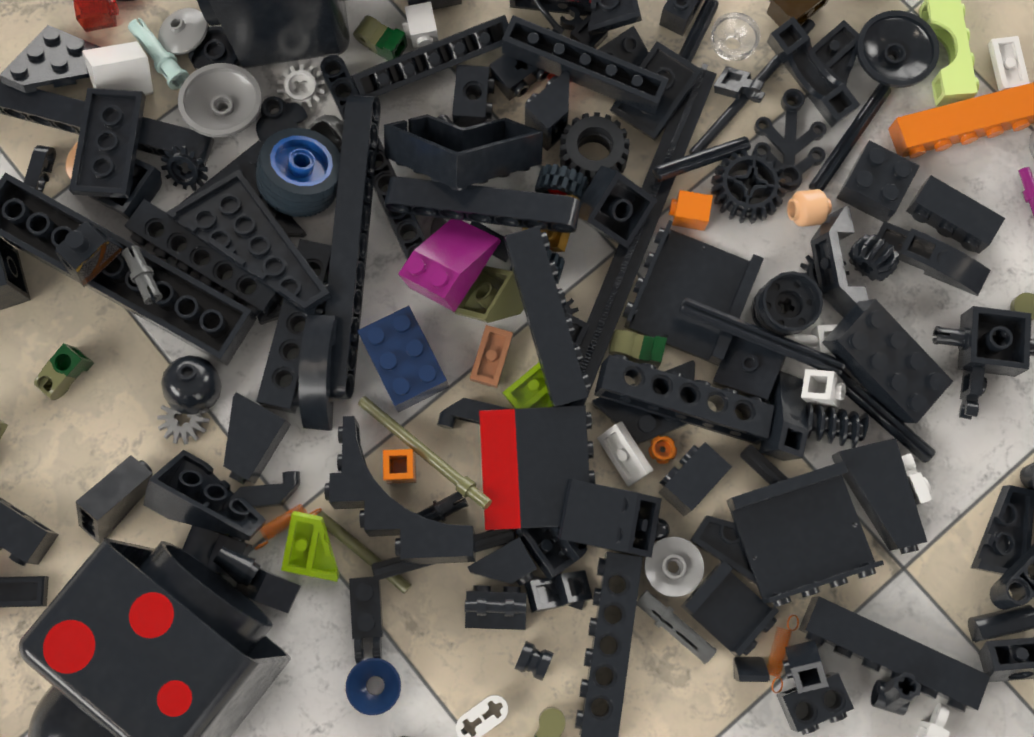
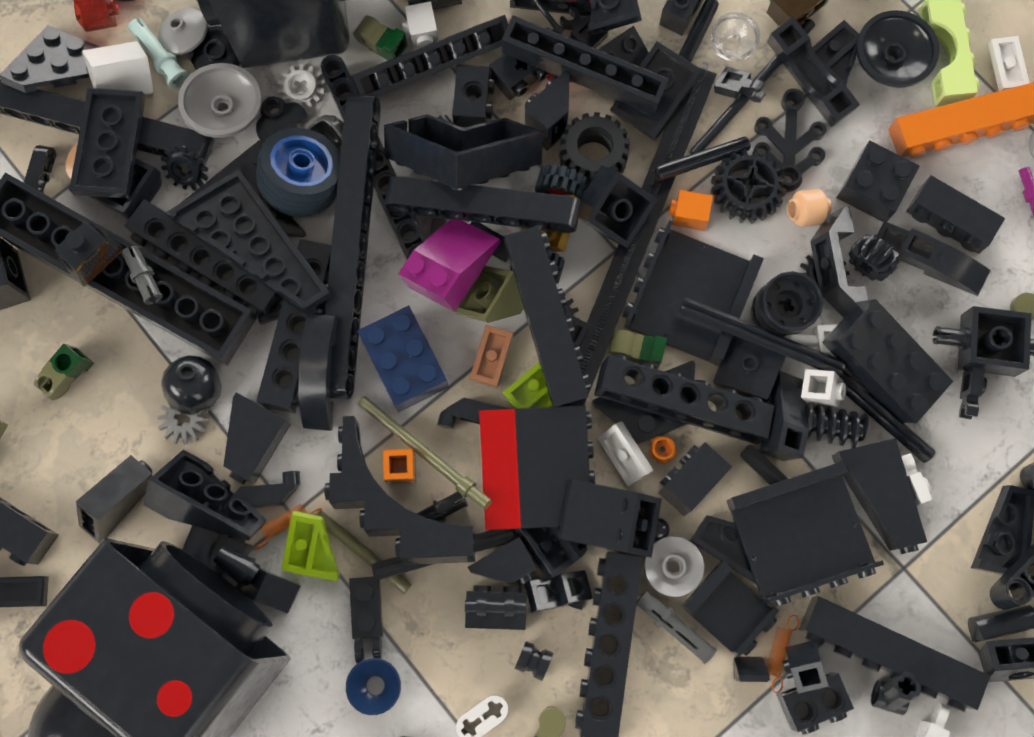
black axle [809,83,891,191] -> none

